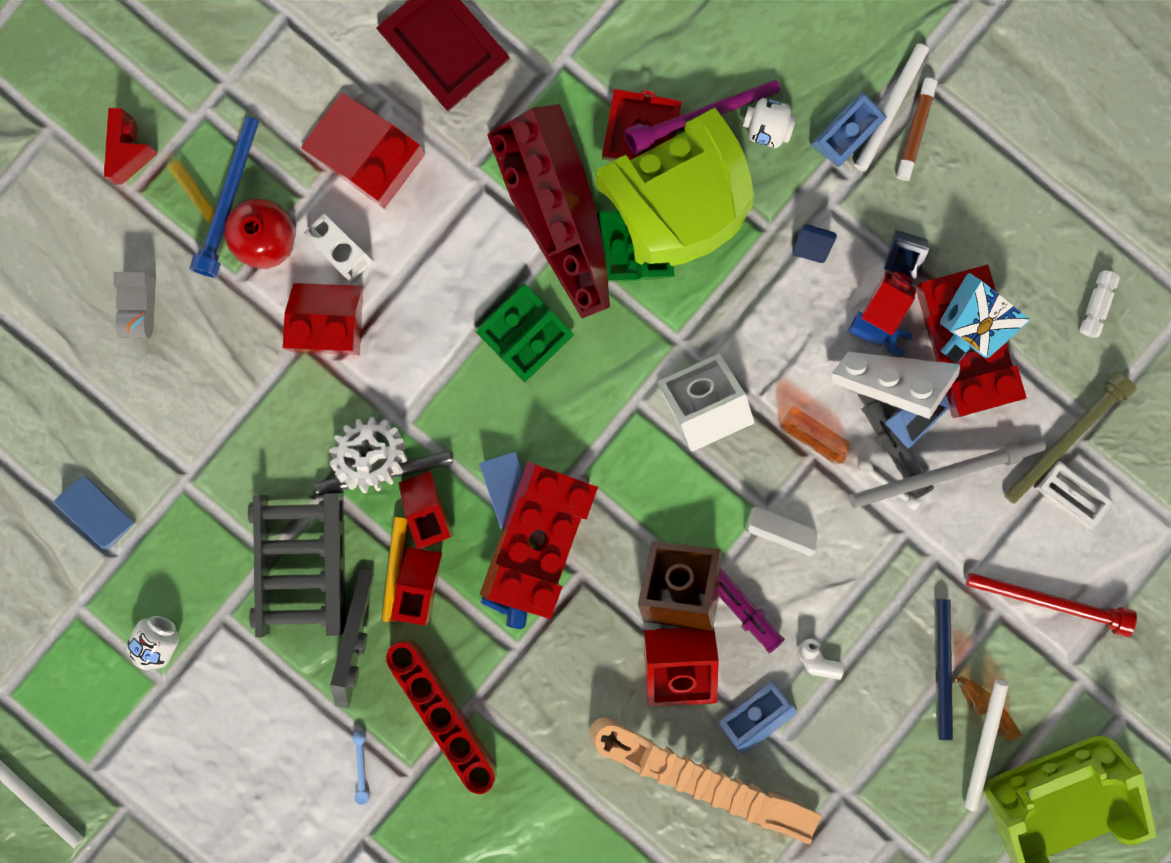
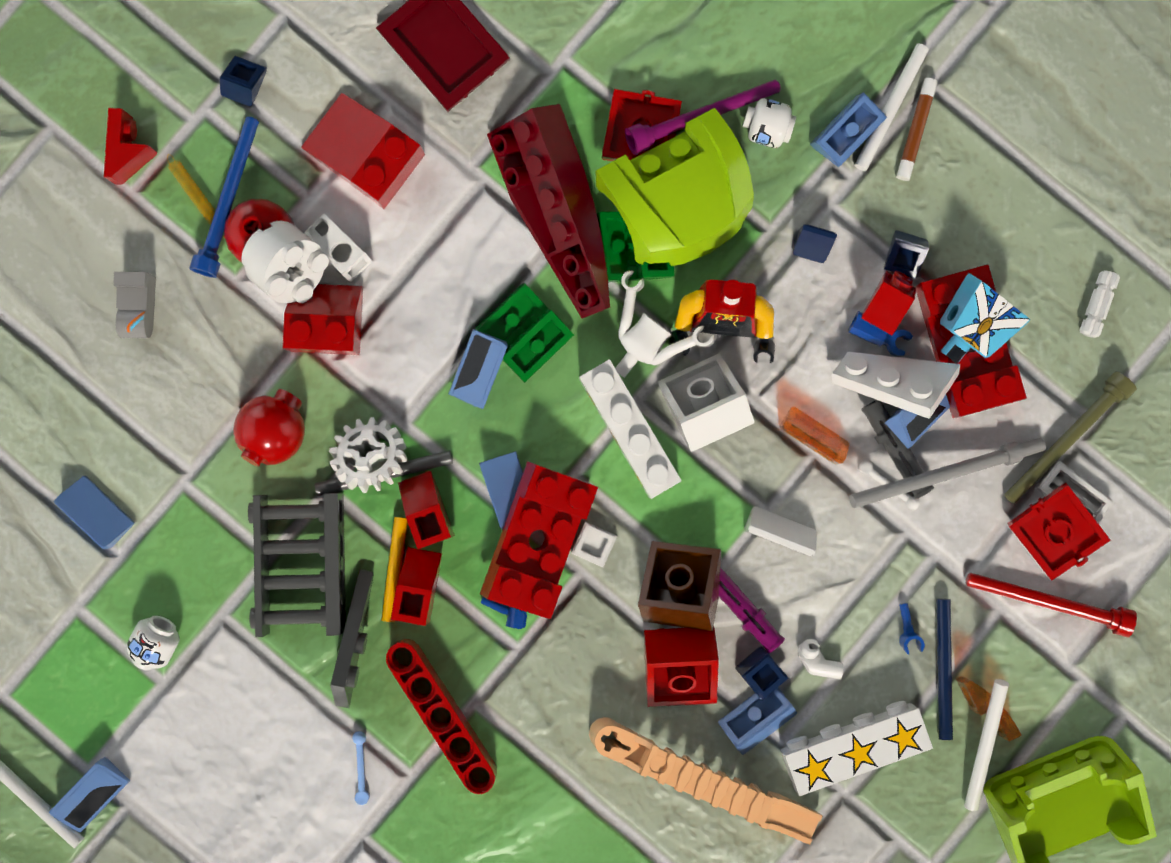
none -> medium blue slope [49,757,130,833]
none -> dark blue slope [220,56,267,106]
none -> red brick [233,389,305,467]
none -> white brick [241,221,329,303]
none -> medium blue slope [448,329,508,409]
none -> white tile [571,522,617,568]
none -> white brick [579,359,682,499]
none -> white piece [615,271,716,378]
none -> torso [668,279,775,363]
none -> dark blue slope [735,646,788,701]
none -> white brick [780,701,933,796]
none -> blue hand [899,603,925,654]
none -> red plate [1007,482,1111,581]

